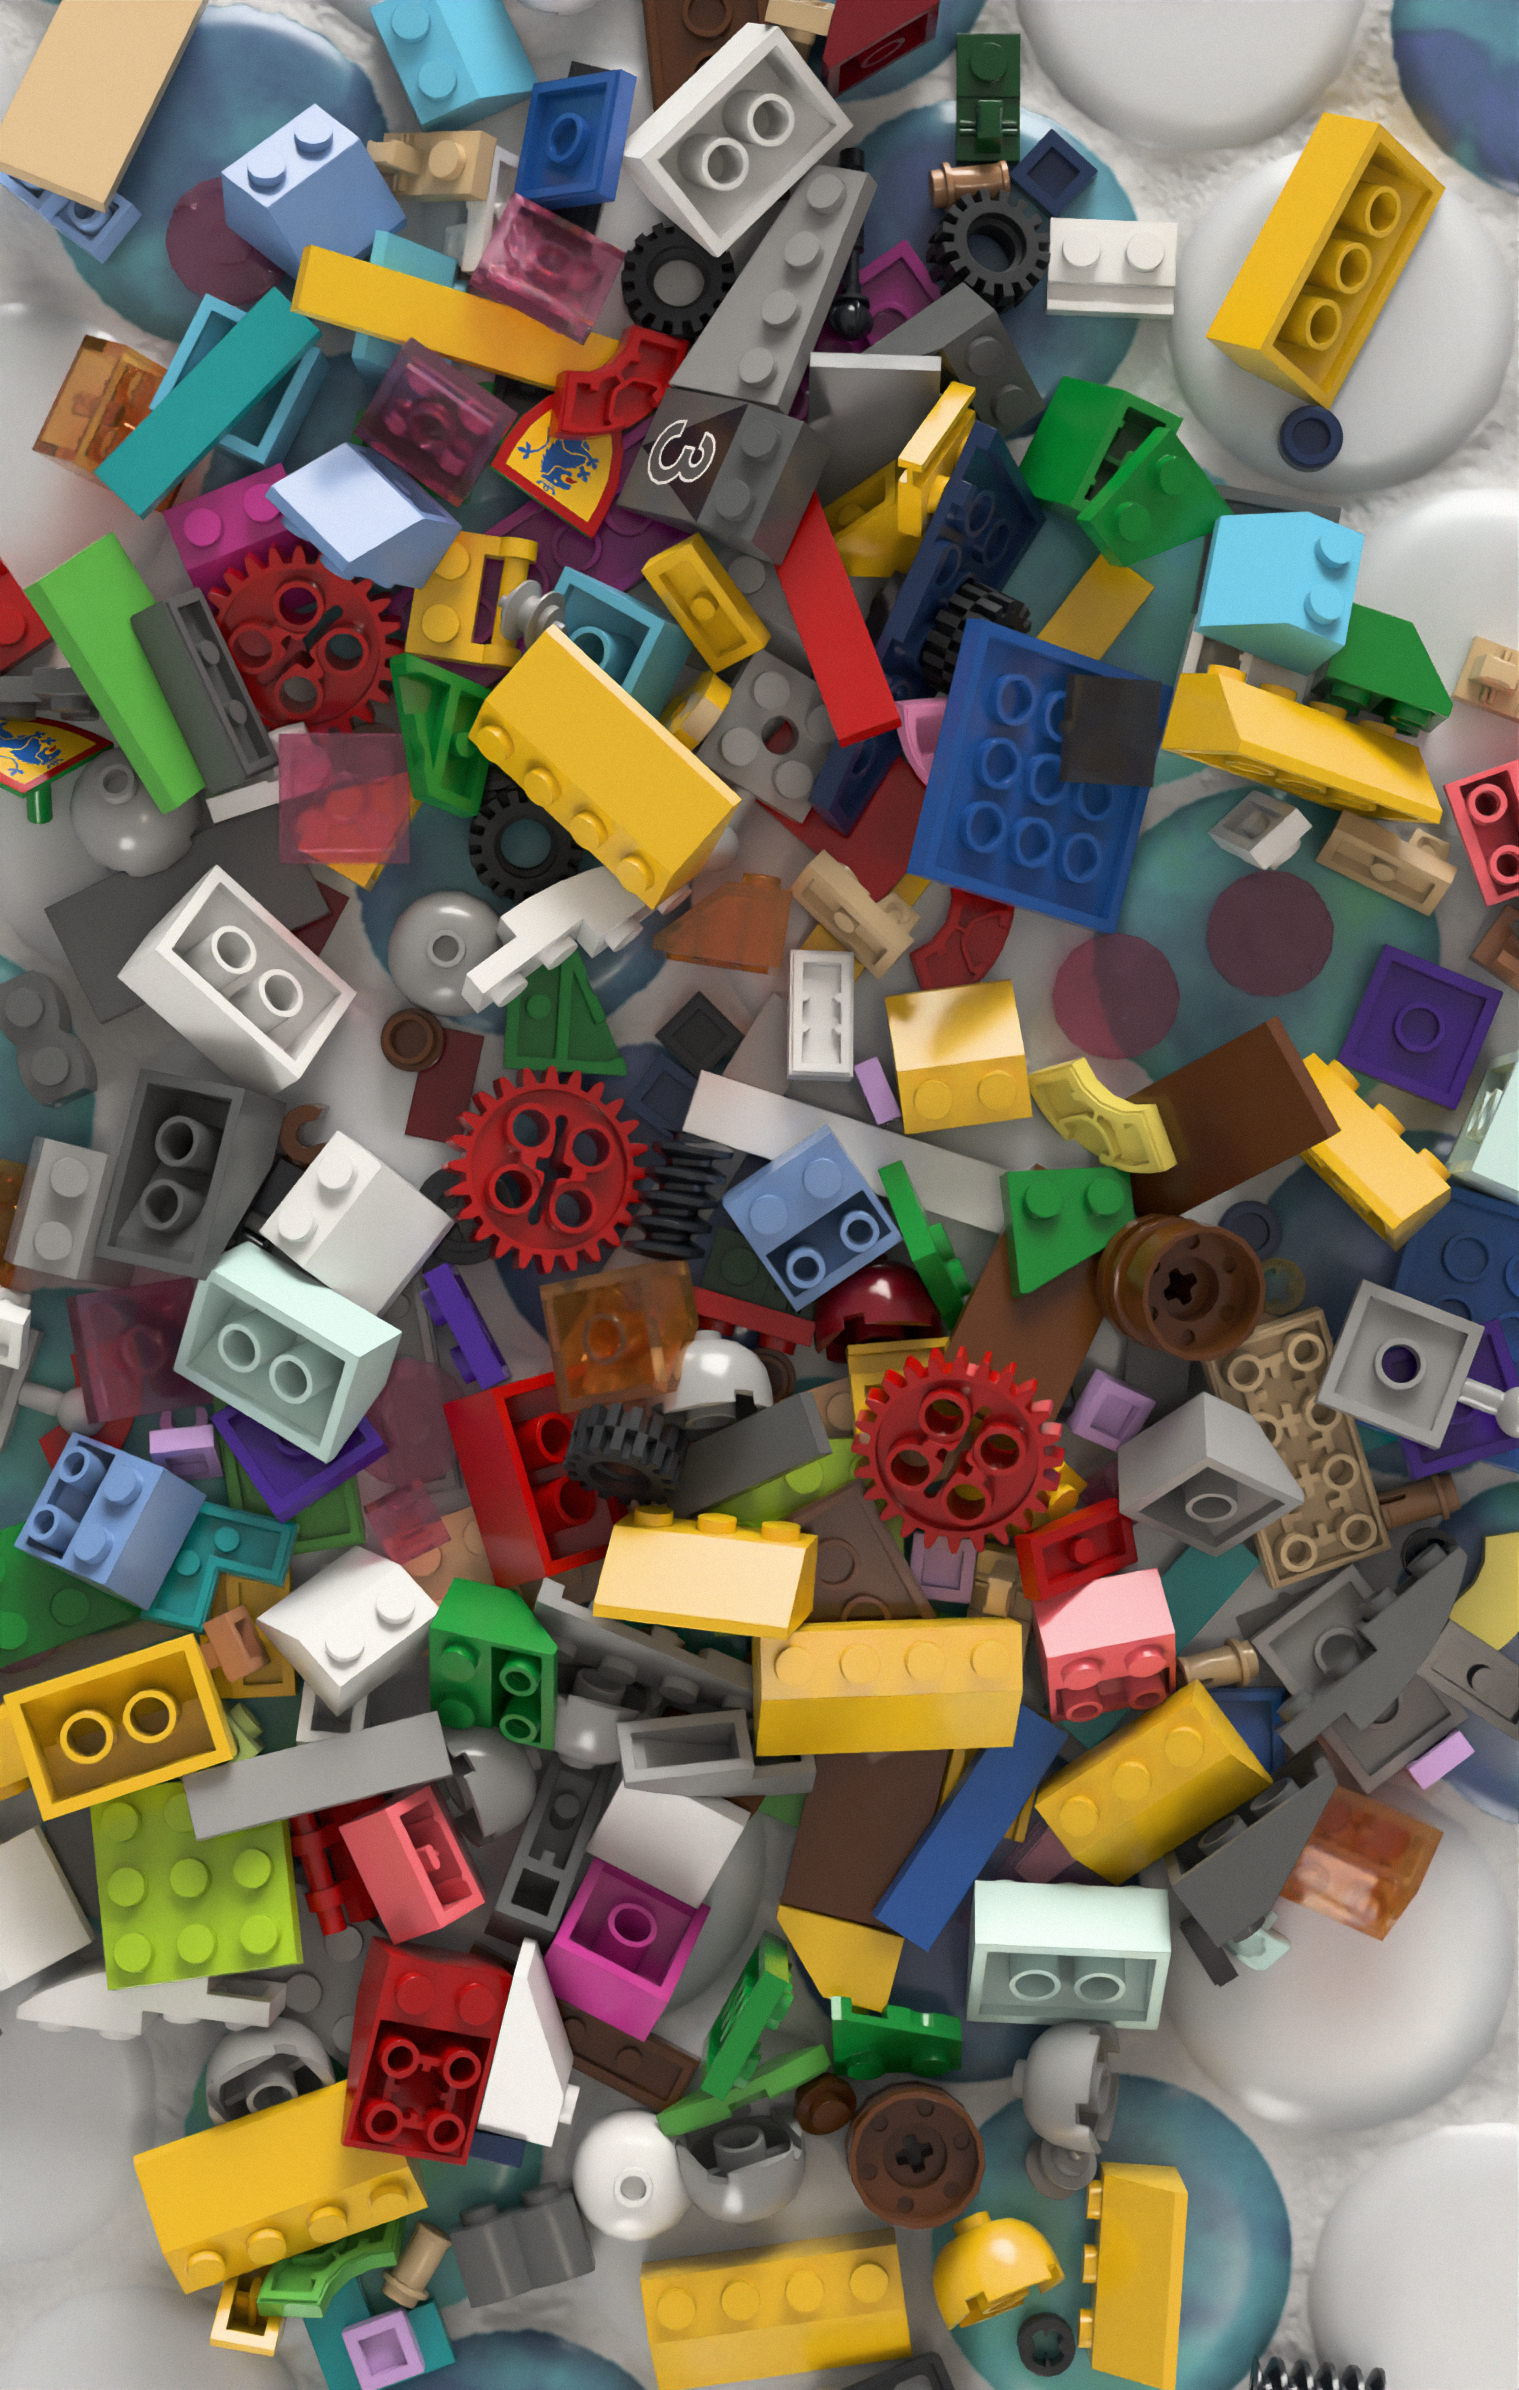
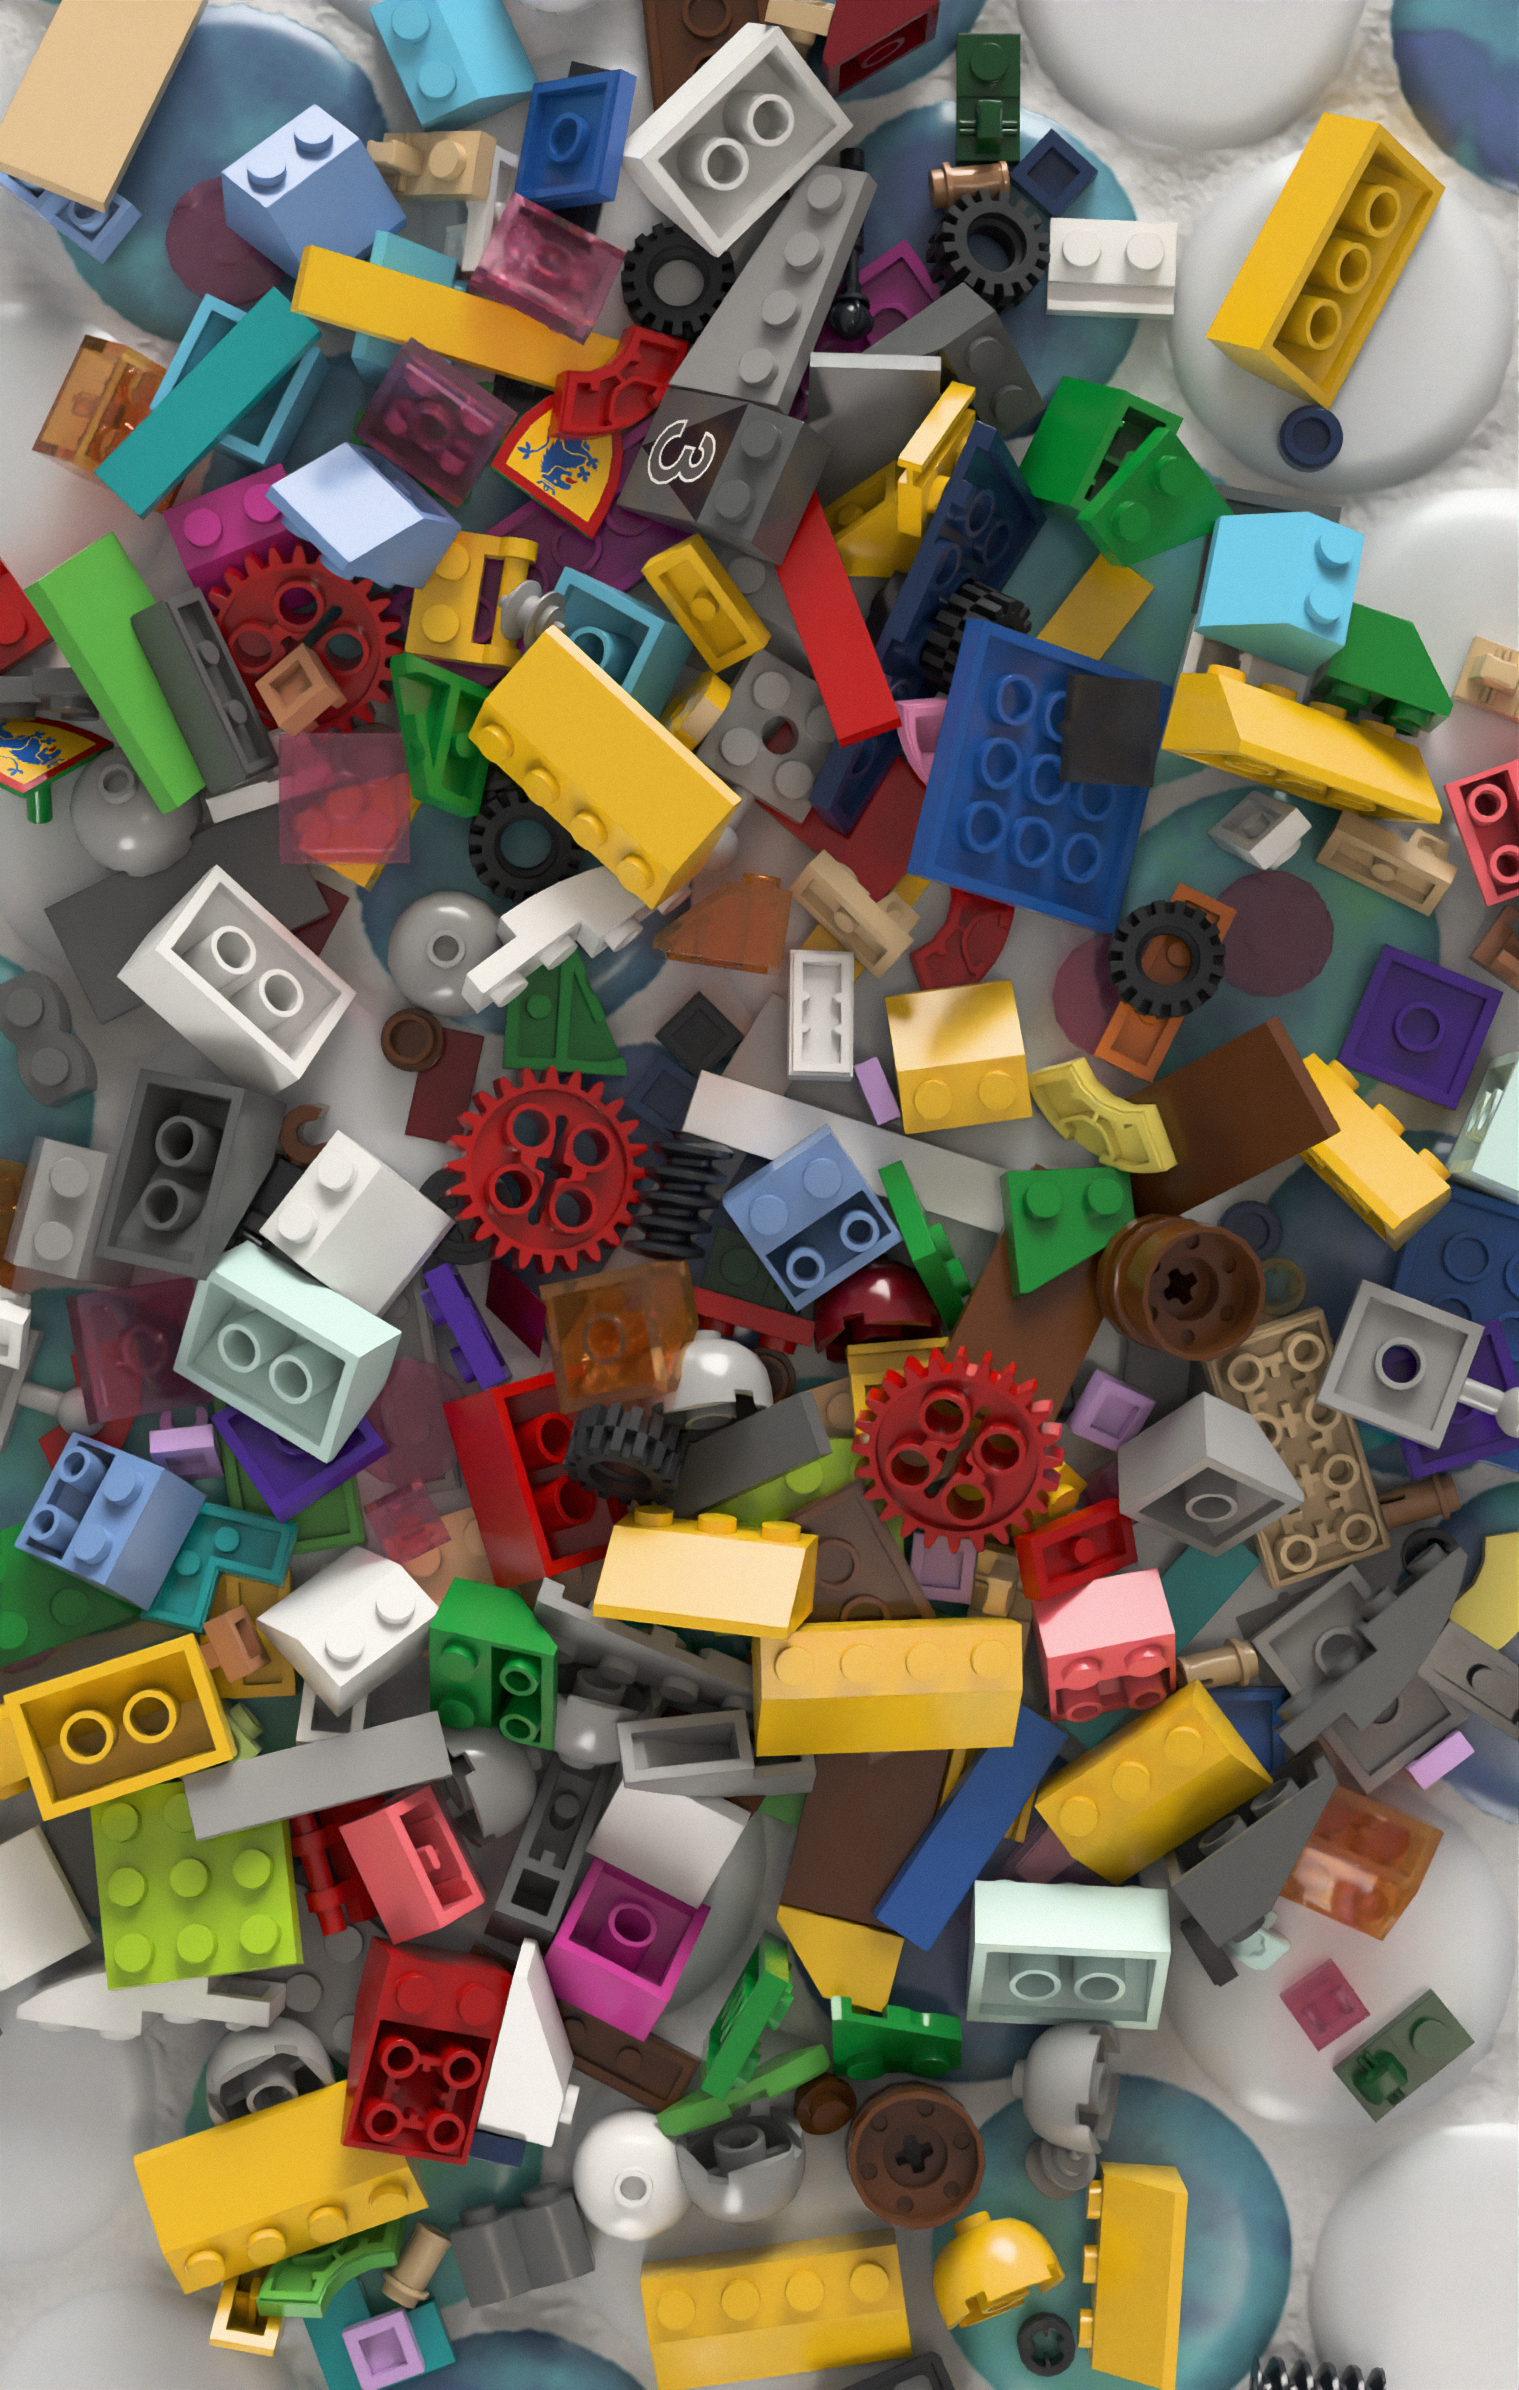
none -> nougat tile [255,643,347,737]
none -> dark red sticker [485,1259,547,1359]
none -> orange plate [1092,882,1237,1084]
none -> black tyre [1106,900,1227,1019]
none -> clear pink tile [1279,1958,1371,2052]
none -> dark green hinge [1333,1988,1475,2123]

